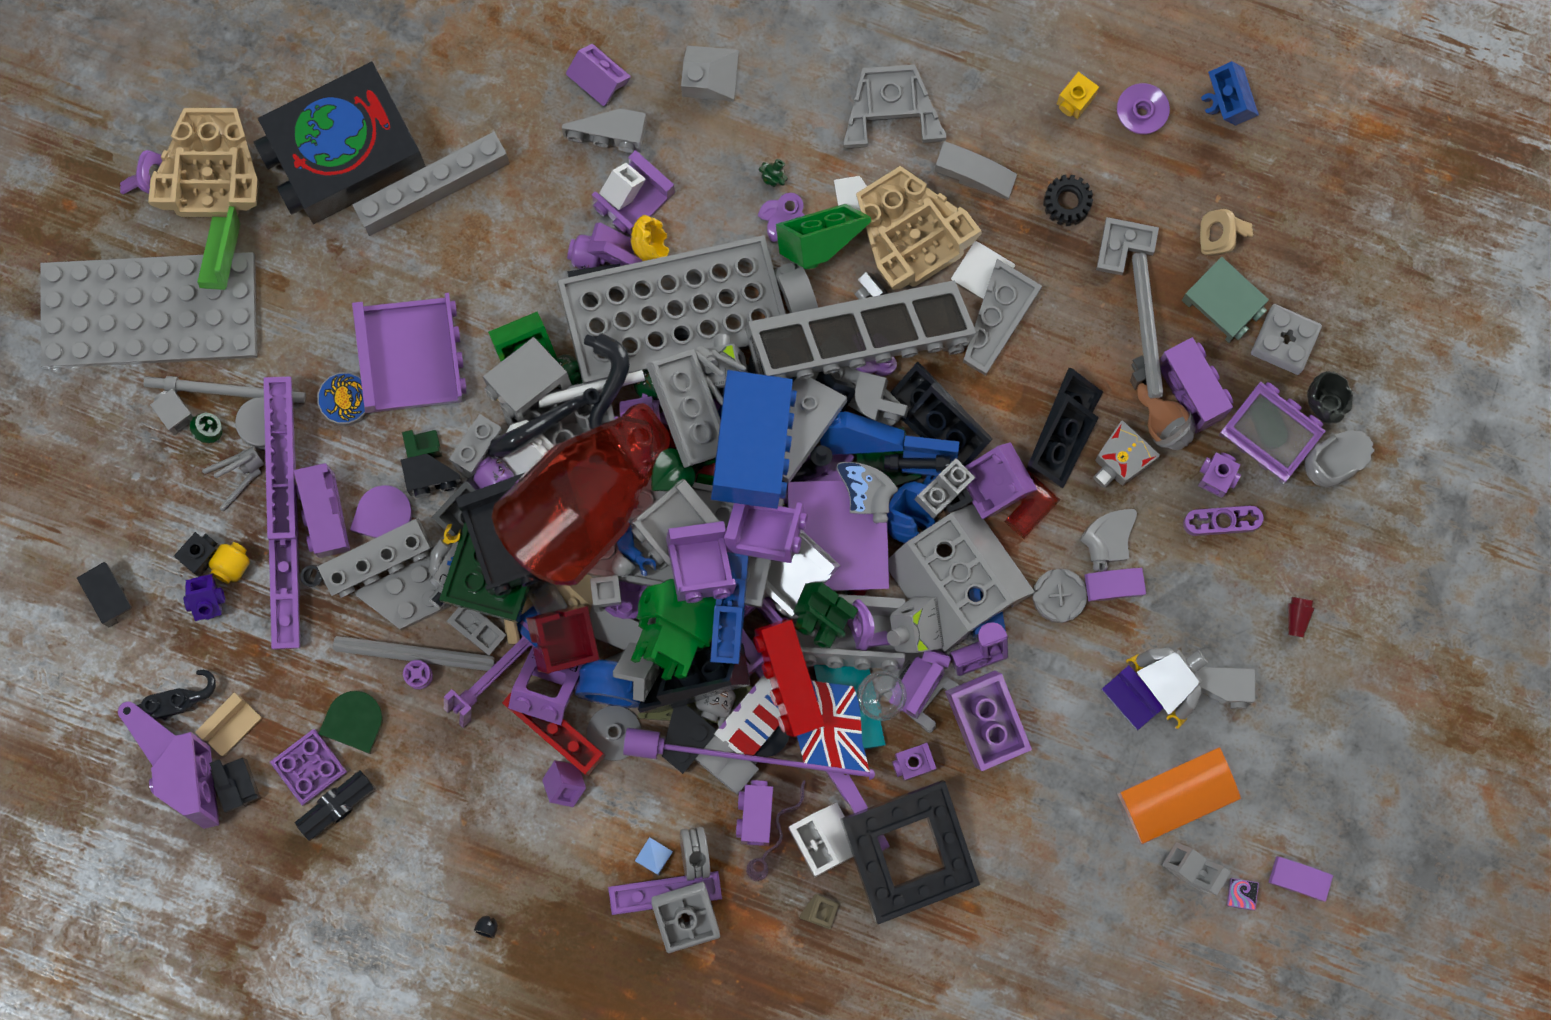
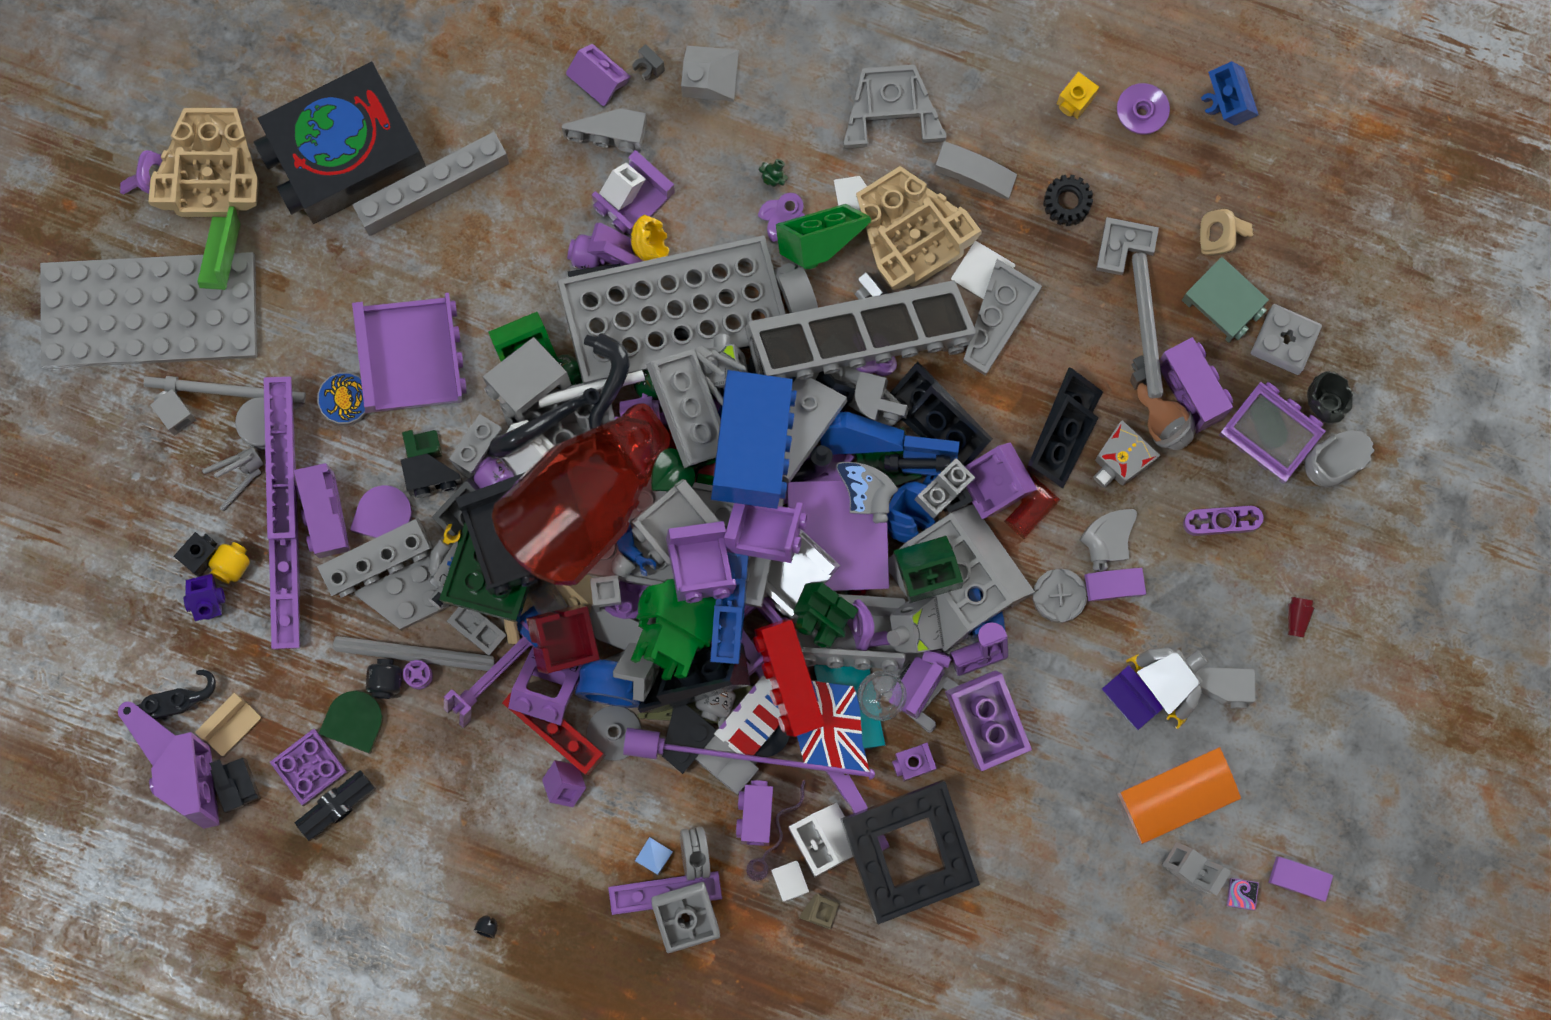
black panel [77,562,132,628] -> none
dark green hat [190,413,223,444] -> none
black hinge [301,565,323,587] -> none
medium lavender brick [1198,452,1241,498] -> none
none -> black head [365,659,402,699]
none -> dark grey tile [632,44,665,80]
none -> white panel [771,861,809,902]
none -> dark green slope [894,536,963,603]

